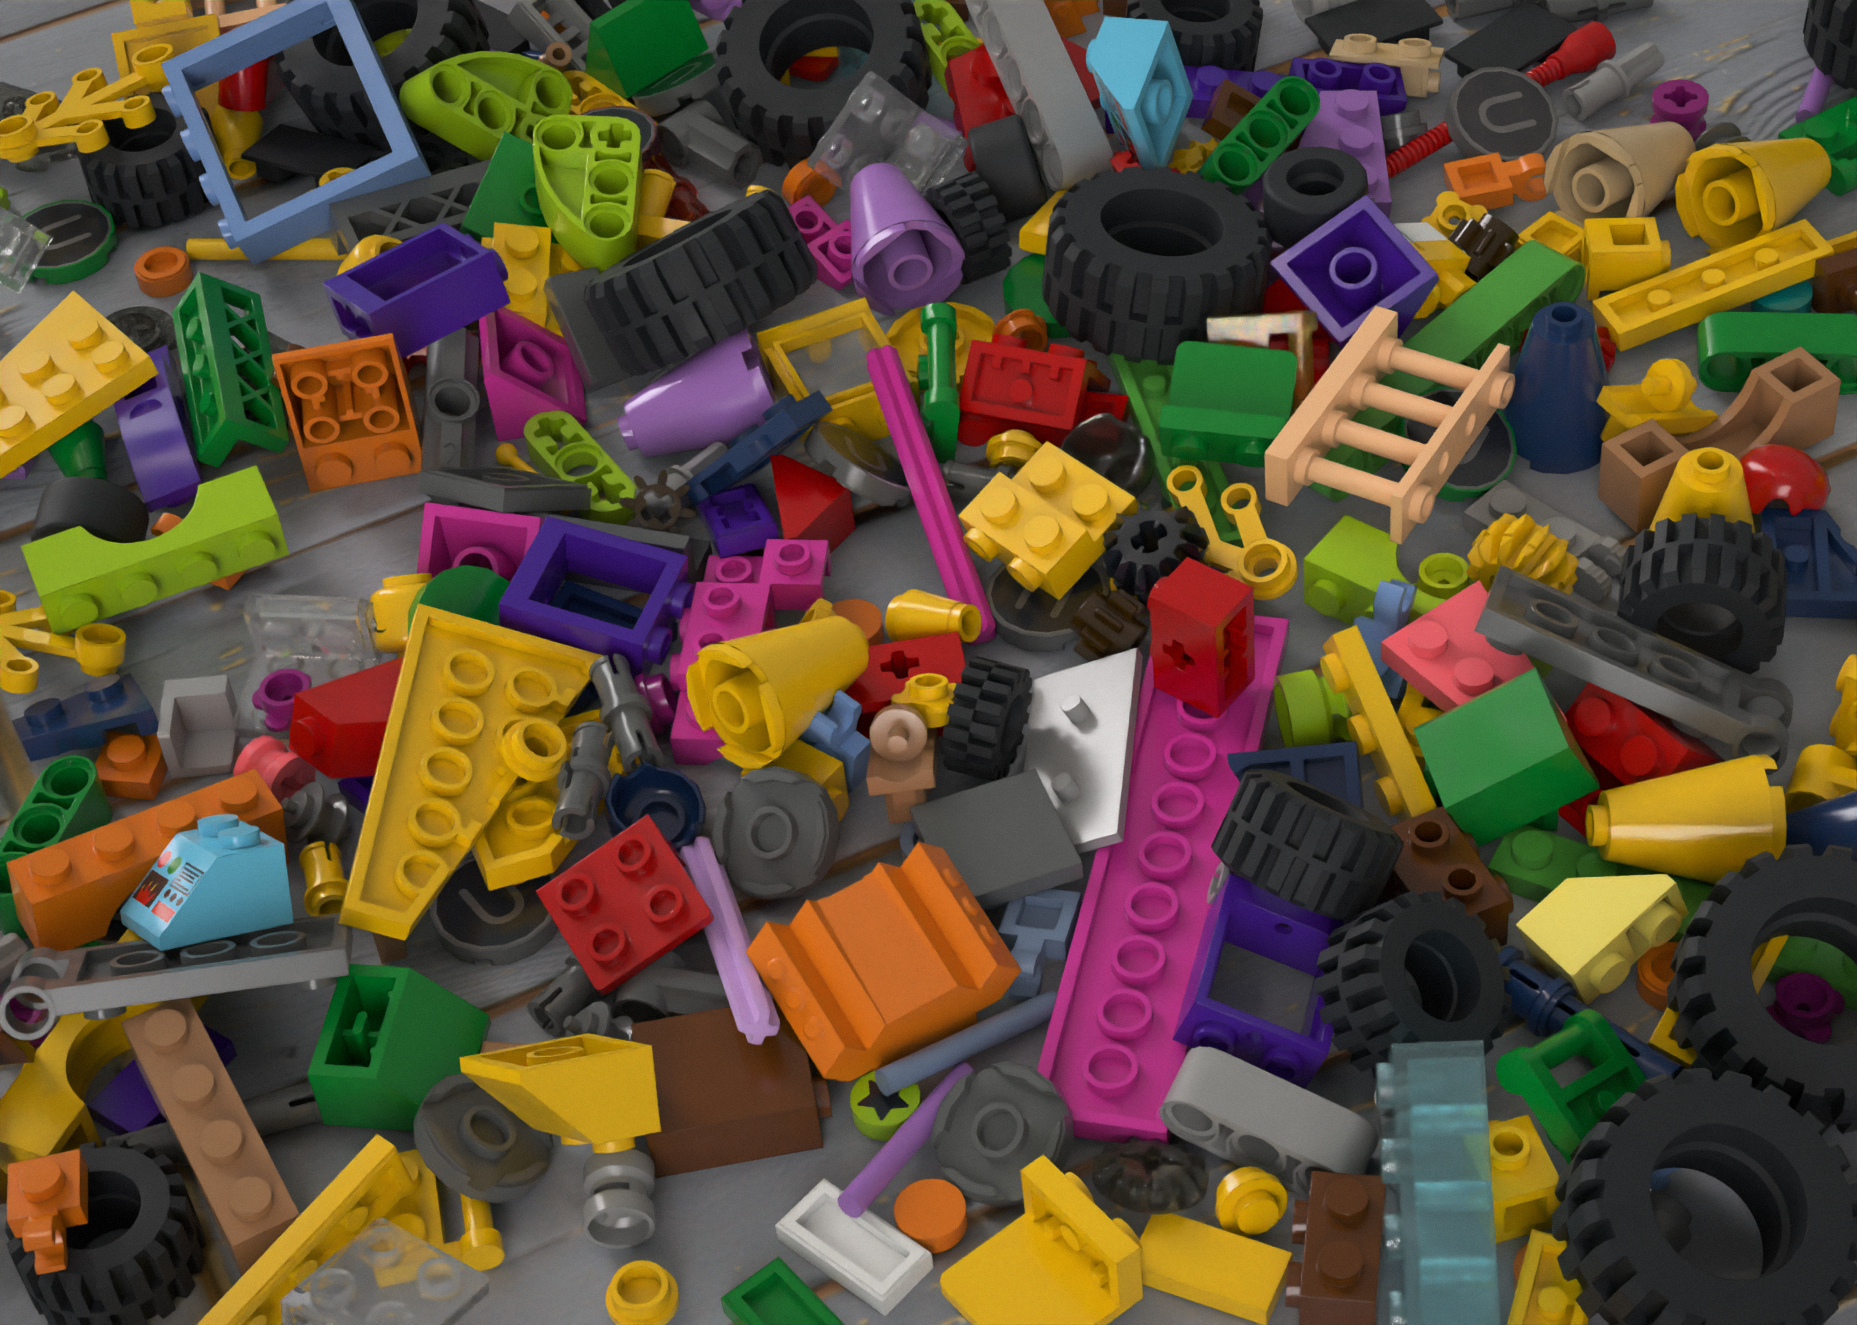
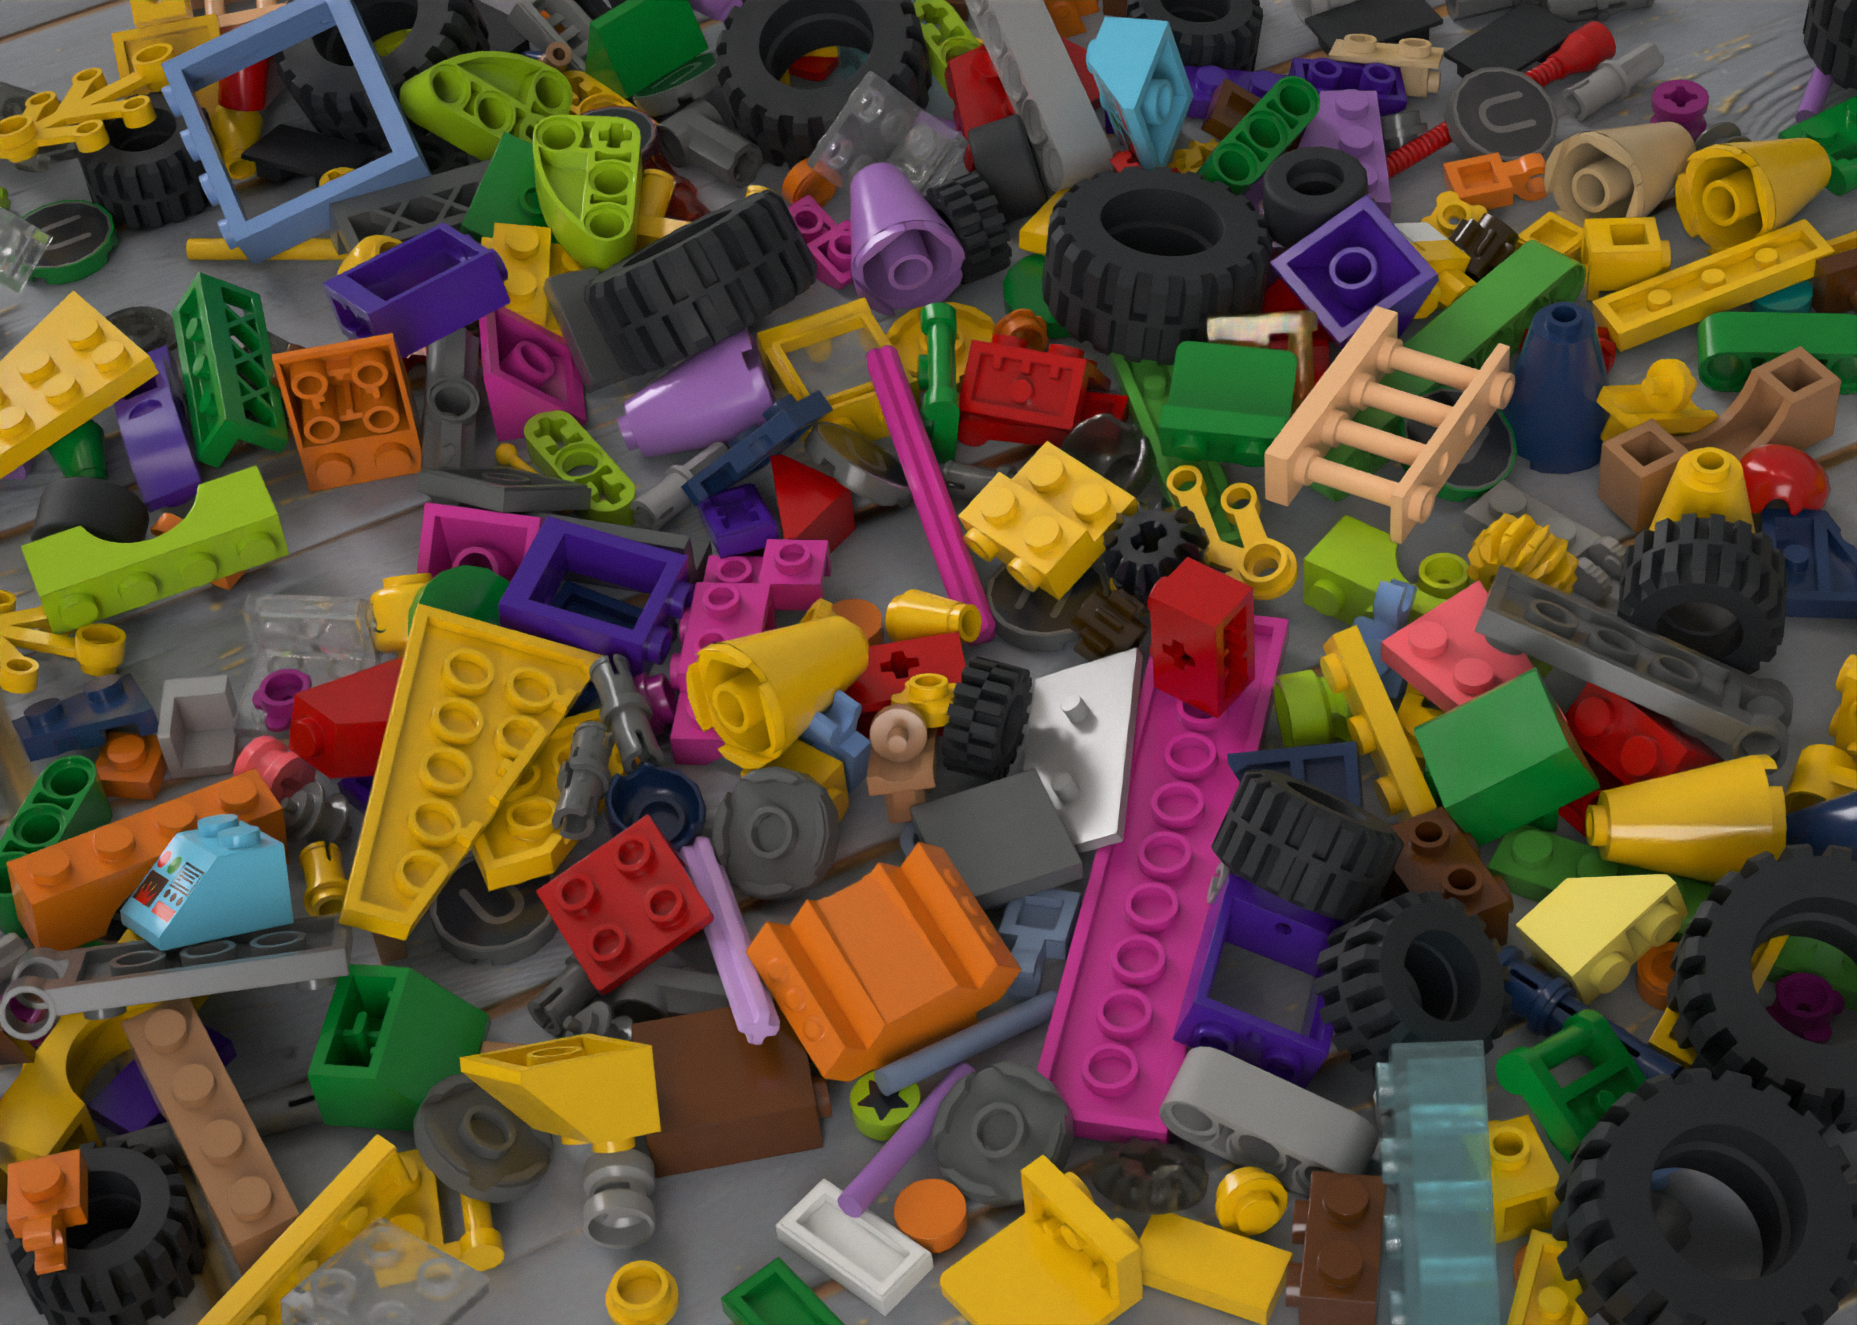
orange tile [134,246,193,297] -> none
yellow plate [501,717,567,782] -> none
dark brown gear [619,470,696,534] -> none
yellow plate [986,429,1043,472] -> none

